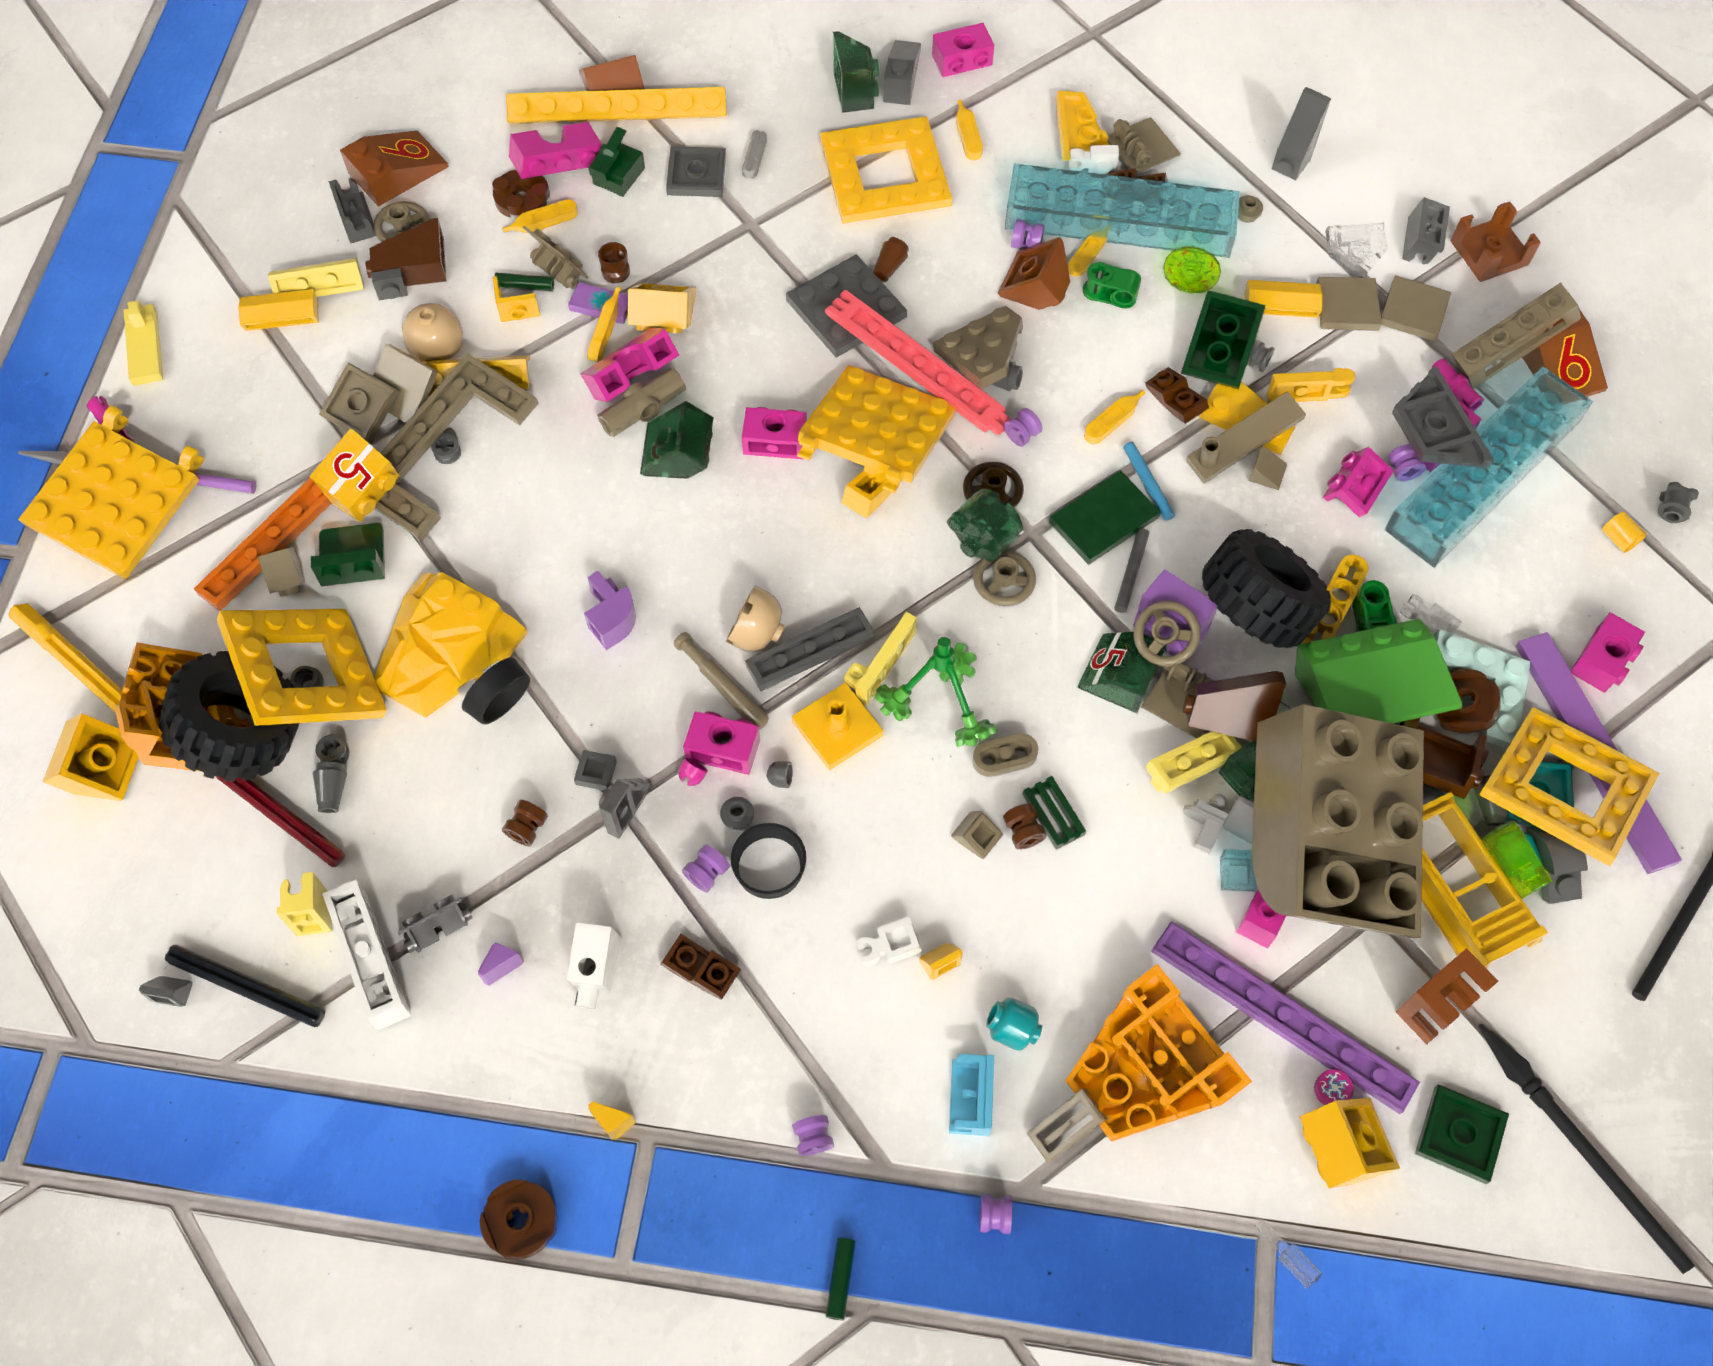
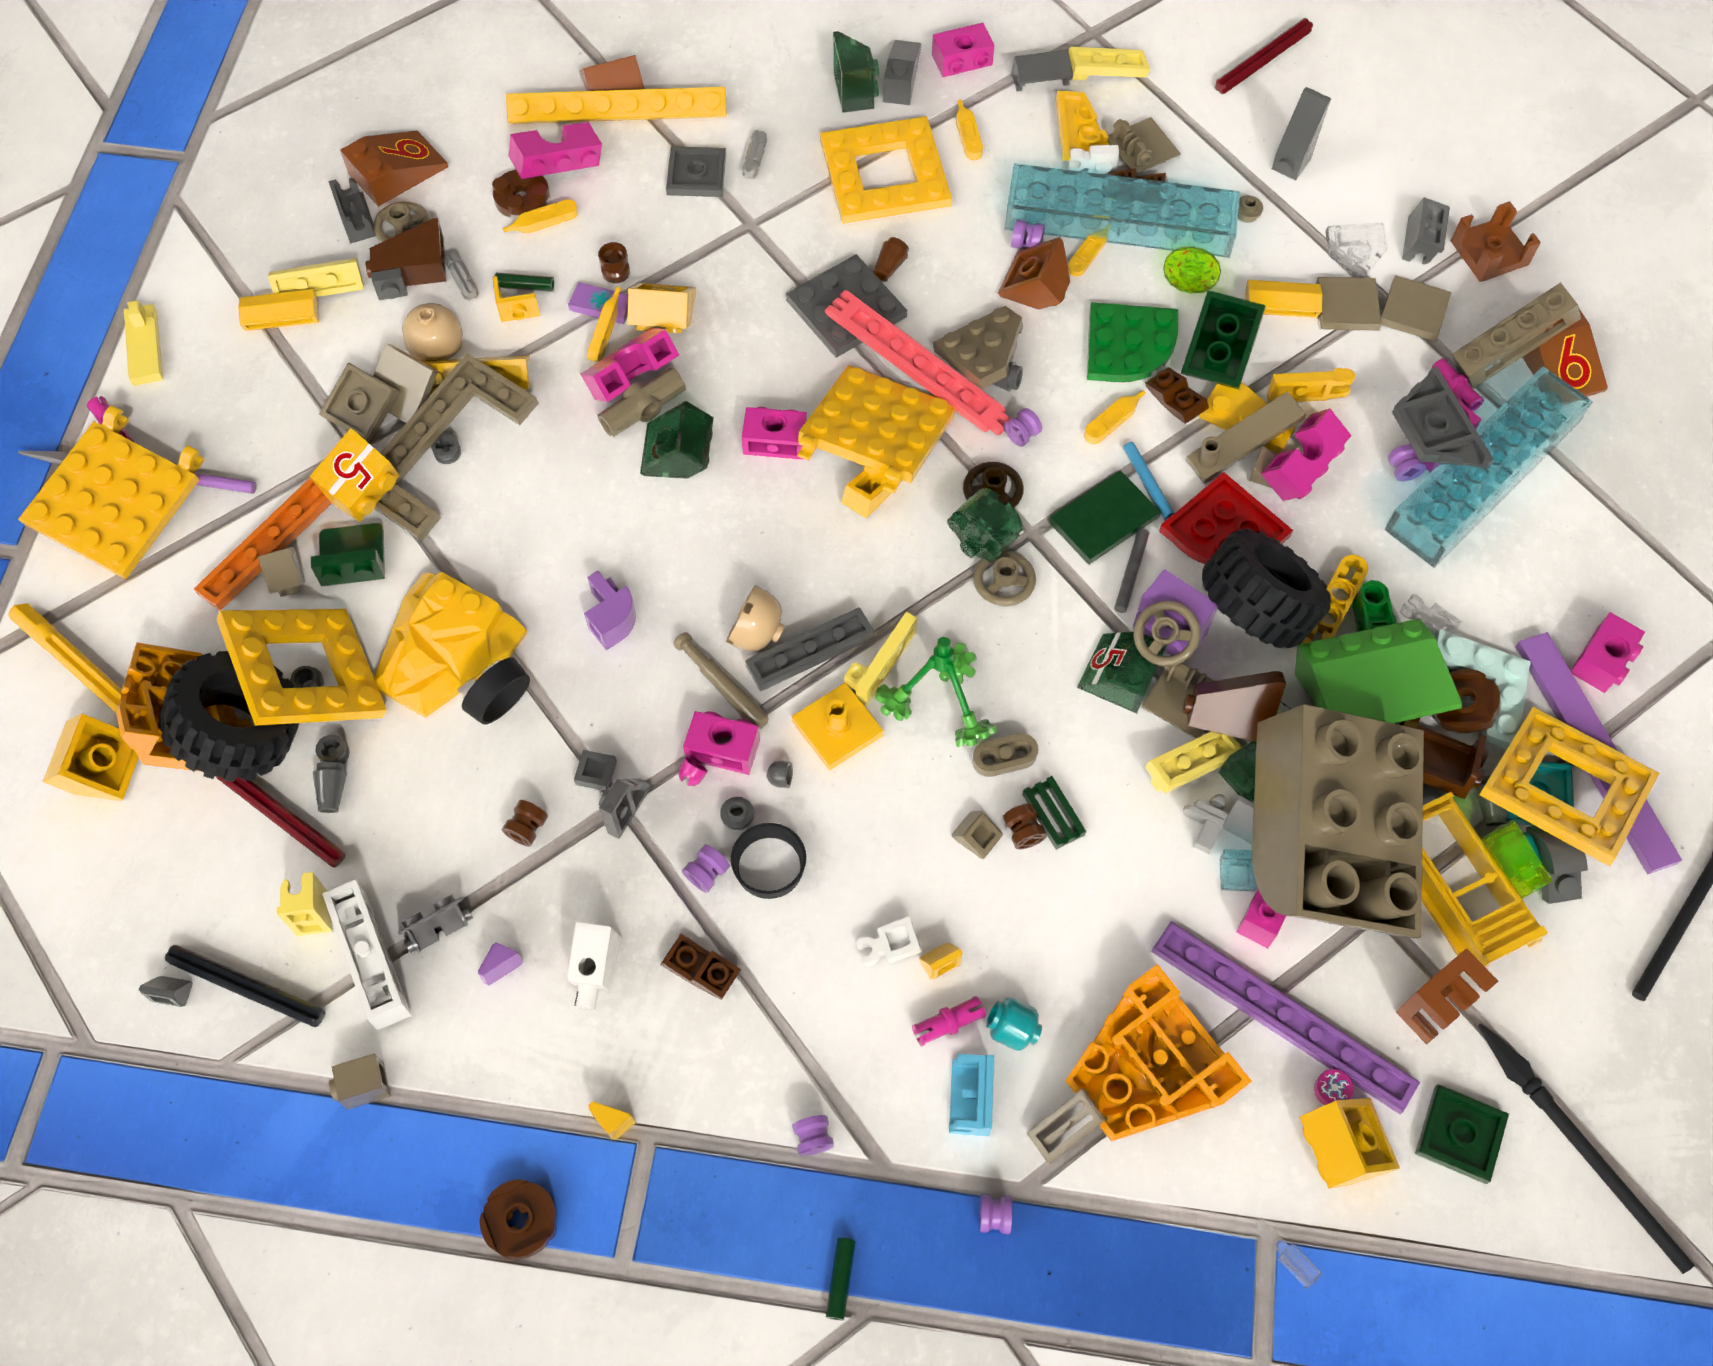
dark tan hinge [522,226,589,289] -> none
dark green piece [588,127,645,197] -> none
green piece [1083,262,1141,309] -> none
dark grey bush [1249,342,1275,372] -> none
dark pink bracket [1323,446,1394,517] -> none
yellow beam [1602,511,1647,553] -> none
dark grey brick [1657,482,1699,523] -> none
none -> dark tan brick [329,1053,391,1110]
none -> light grey axle [444,251,479,301]
none -> dark pink pin [912,996,986,1047]
none -> dark grey hinge [1011,50,1073,92]
none -> light yellow hinge [1068,47,1150,81]
none -> green plate [1087,302,1178,383]
none -> red plate [1159,472,1293,564]
none -> dark red axle [1214,18,1313,94]
none -> dark pink arch [1261,408,1352,501]

